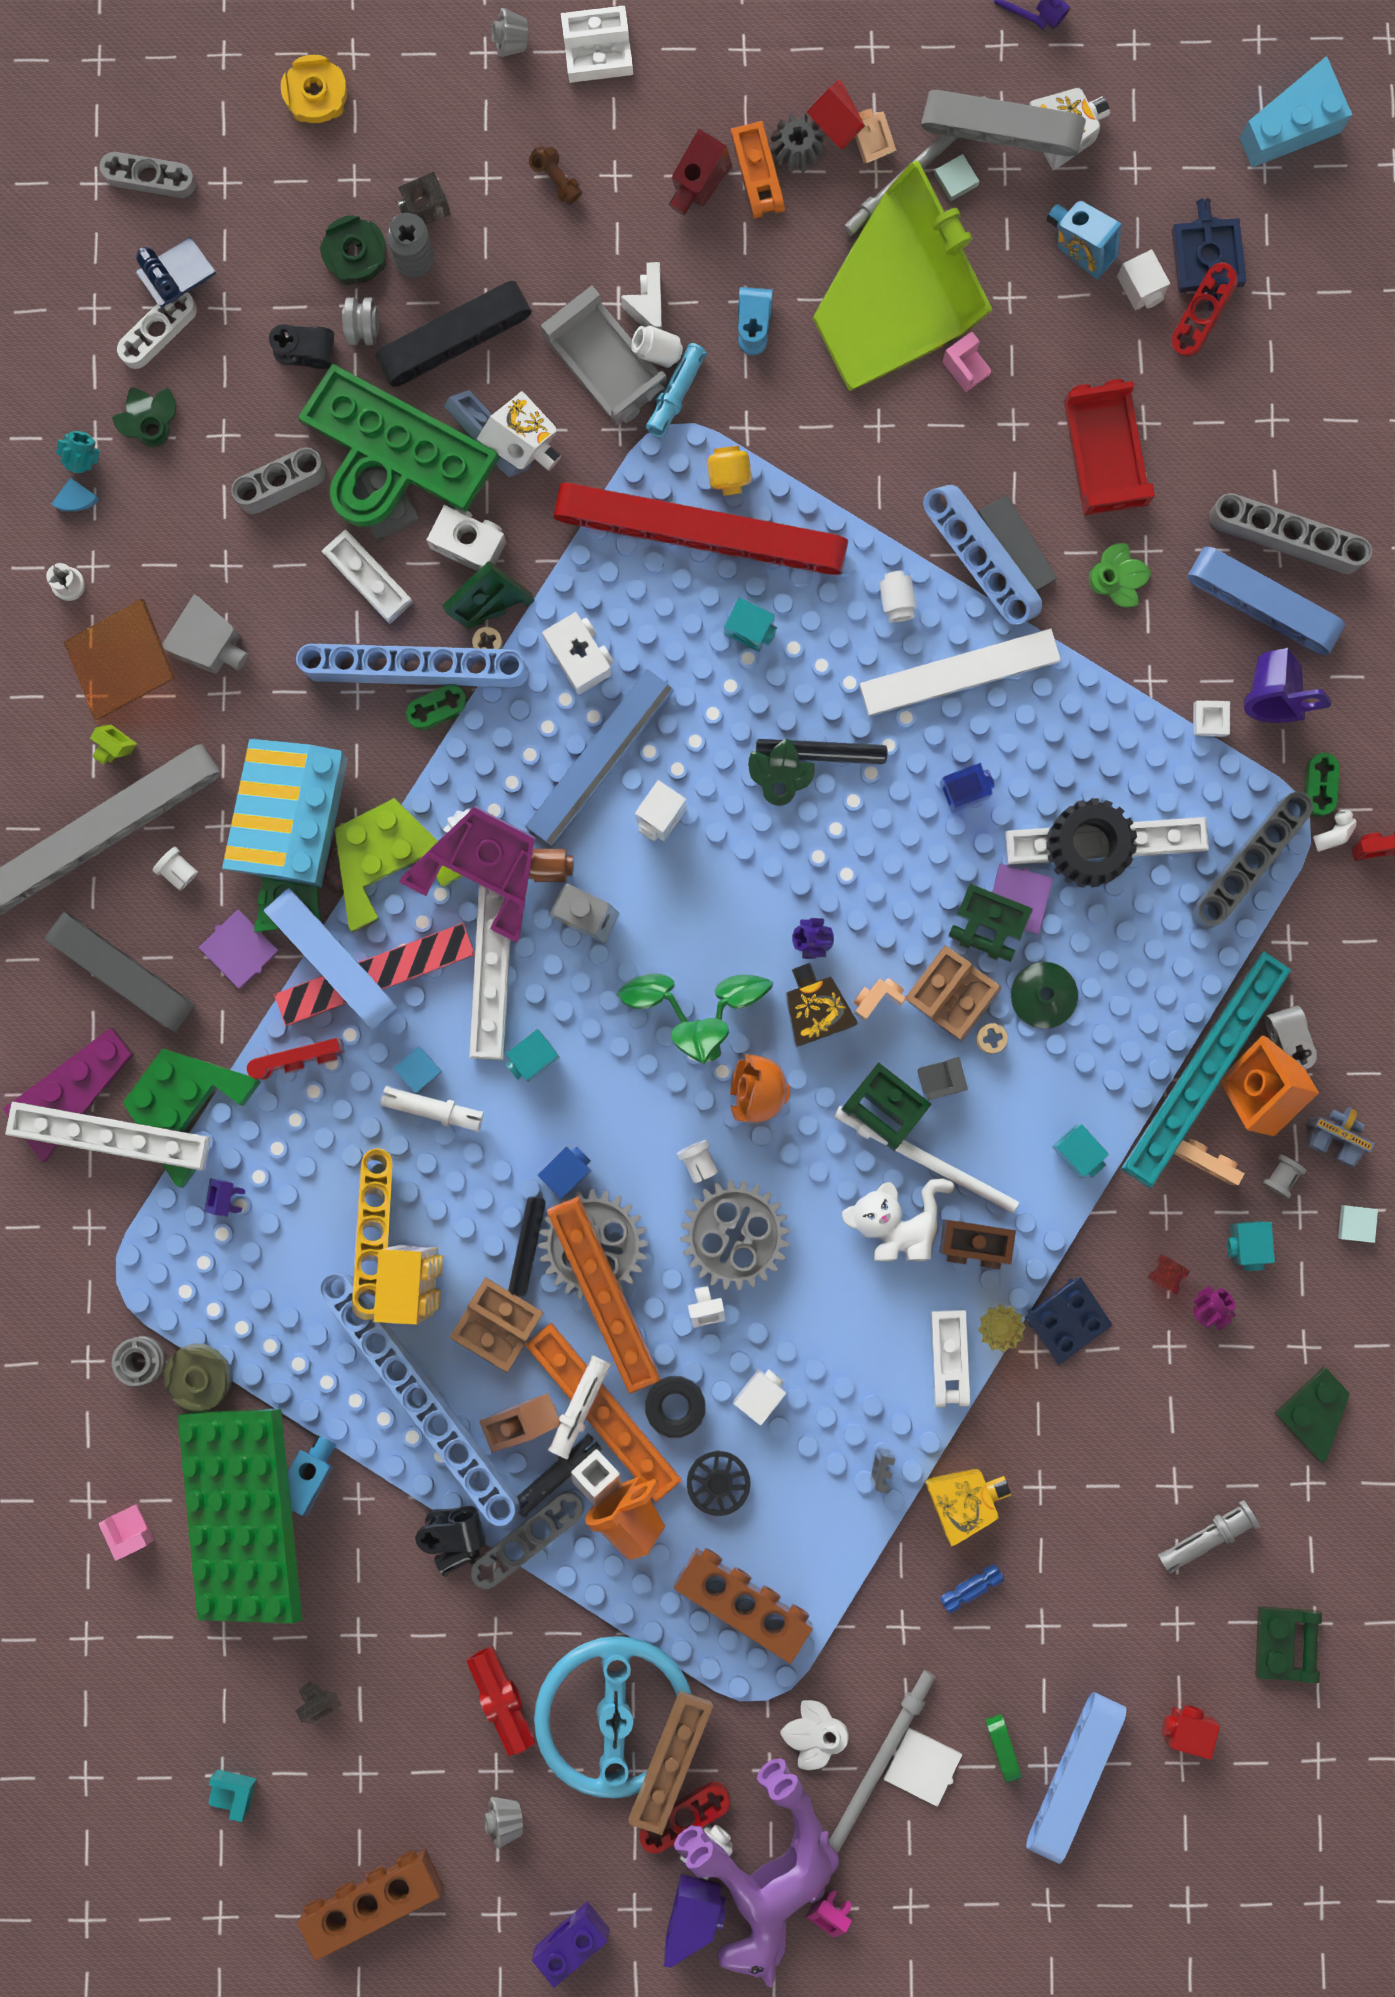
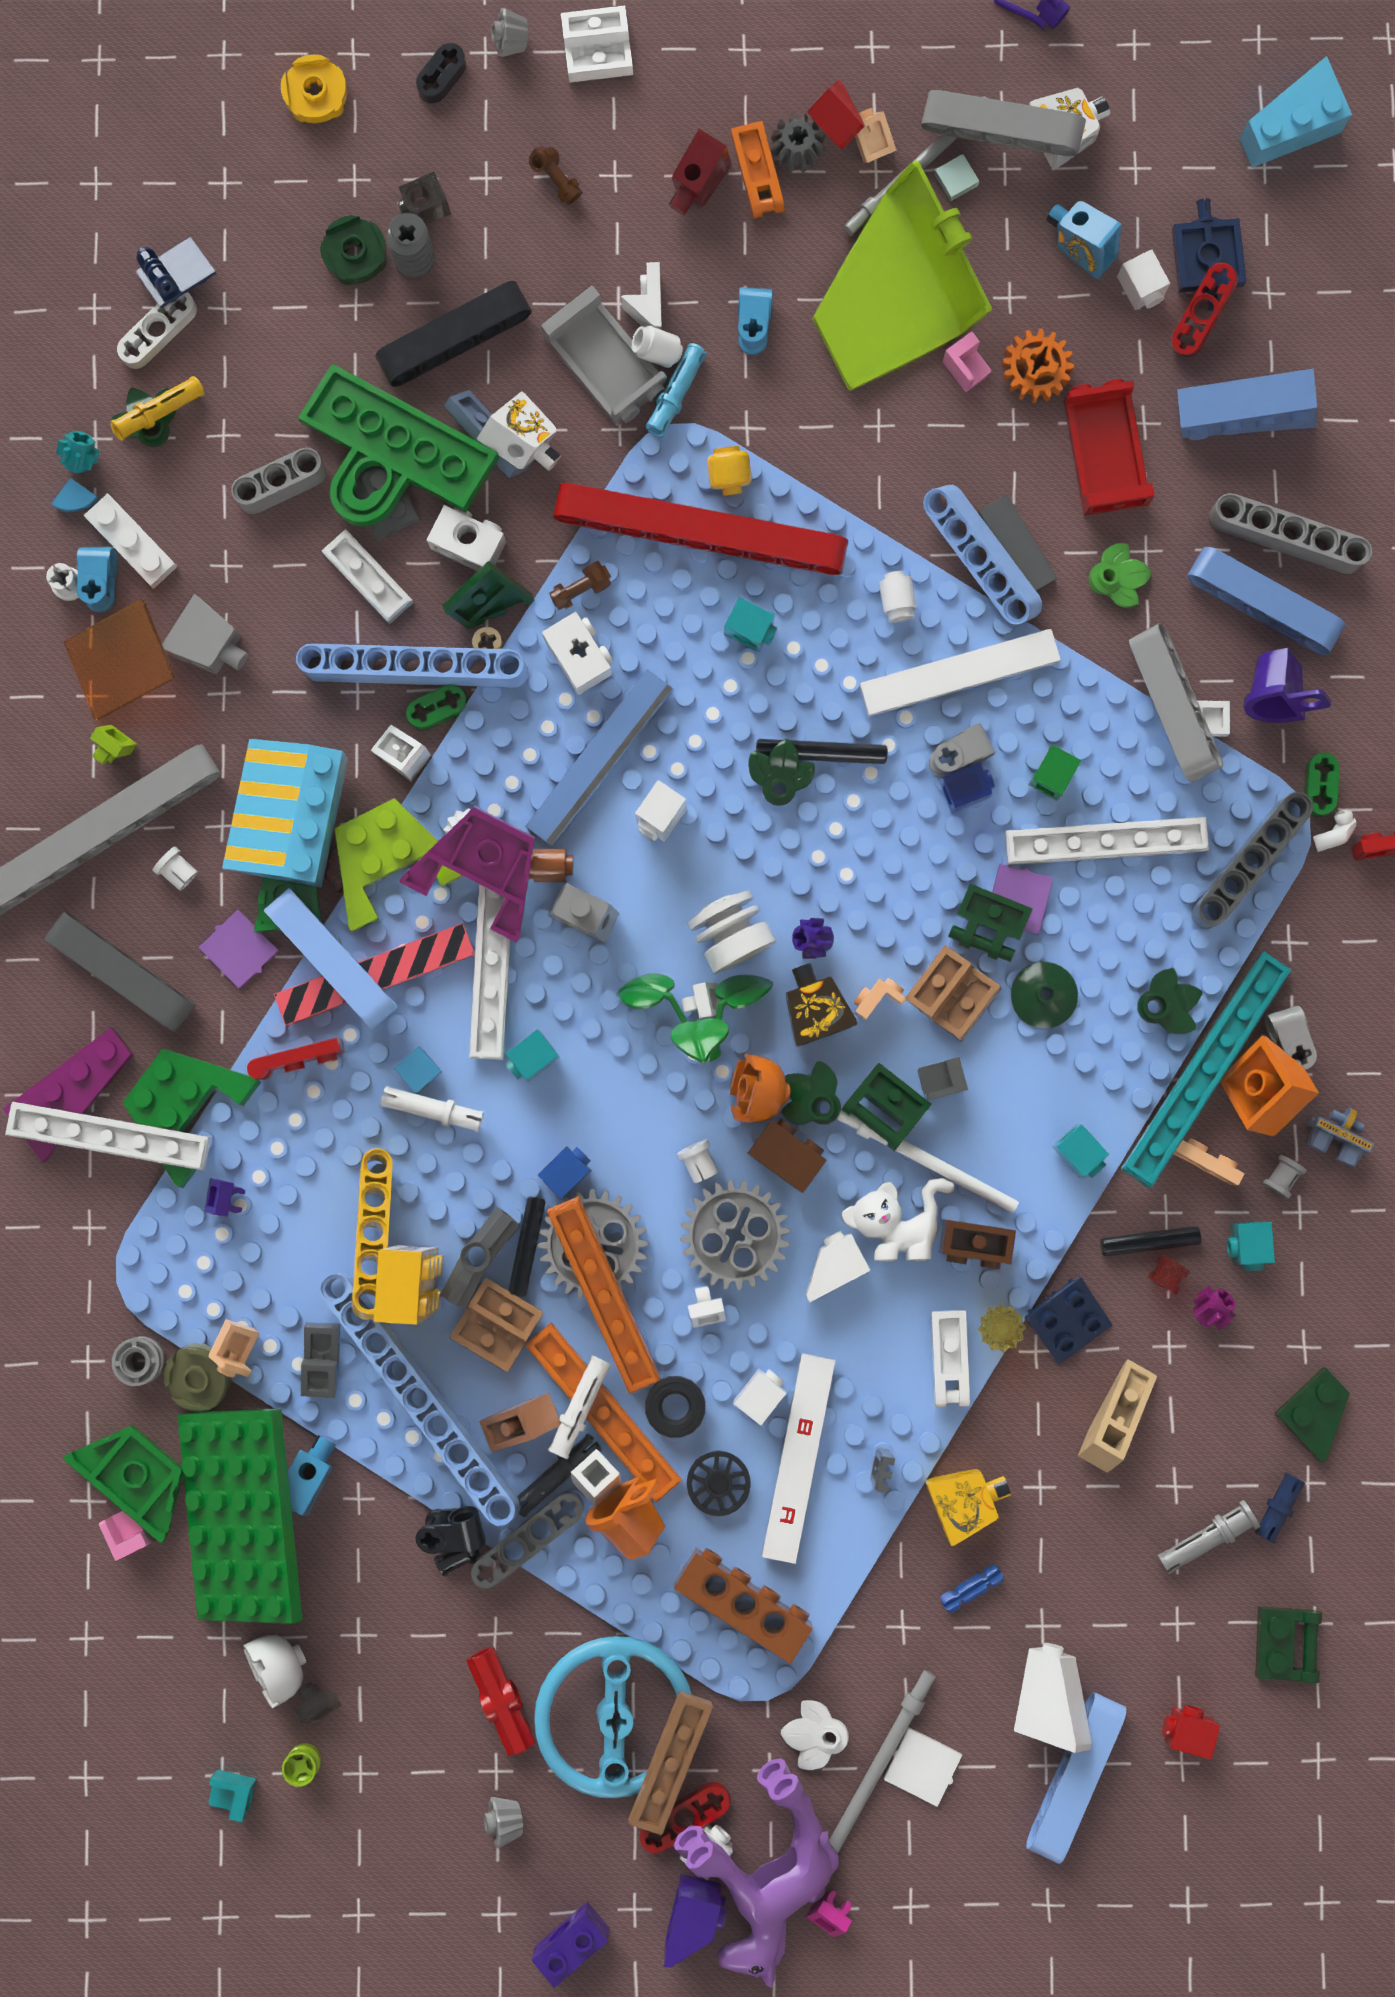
light grey beam [100,152,196,198] -> none
black piece [269,324,335,369] -> none
dark orange brick [297,1849,444,1961] -> none
light grey wheel [342,298,380,345] -> none
tan bush [976,1023,1008,1054] -> none
green beam [985,1714,1022,1783] -> none
black tyre [1046,798,1137,888] -> none
light aqua tile [1338,1205,1378,1243] -> none
none -> green wing [63,1425,183,1544]
none -> dark azure piece [76,547,118,613]
none -> white plate [84,493,177,589]
none -> yellow pin [110,376,204,441]
none -> light nougat bracket [208,1319,260,1378]
none -> white cylinder [243,1635,306,1709]
none -> lime wheel [282,1743,322,1787]
none -> dark grey slope [301,1322,340,1398]
none -> white slope [371,725,432,782]
none -> black beam [416,43,466,103]
none -> dark grey piece [440,1207,521,1309]
none -> reddish brown bar [549,561,612,610]
none -> white tile [681,982,720,1018]
none -> white wheel [688,890,776,974]
none -> reddish brown brick [747,1119,827,1193]
none -> white tile [762,1353,836,1564]
none -> dark green plate [781,1061,841,1125]
none -> white slope [805,1231,870,1302]
none -> light grey piece [929,723,996,778]
none -> orange gear [1001,329,1074,403]
none -> white slope [1014,1643,1092,1753]
none -> green panel [1028,745,1082,801]
none -> tan slope [1078,1359,1157,1473]
none -> black axle [1100,1226,1201,1256]
none -> light grey beam [1129,623,1223,783]
none -> dark green plate [1137,968,1202,1034]
none -> medium blue wedge [1177,369,1317,440]
none -> dark blue pin [1254,1472,1306,1544]

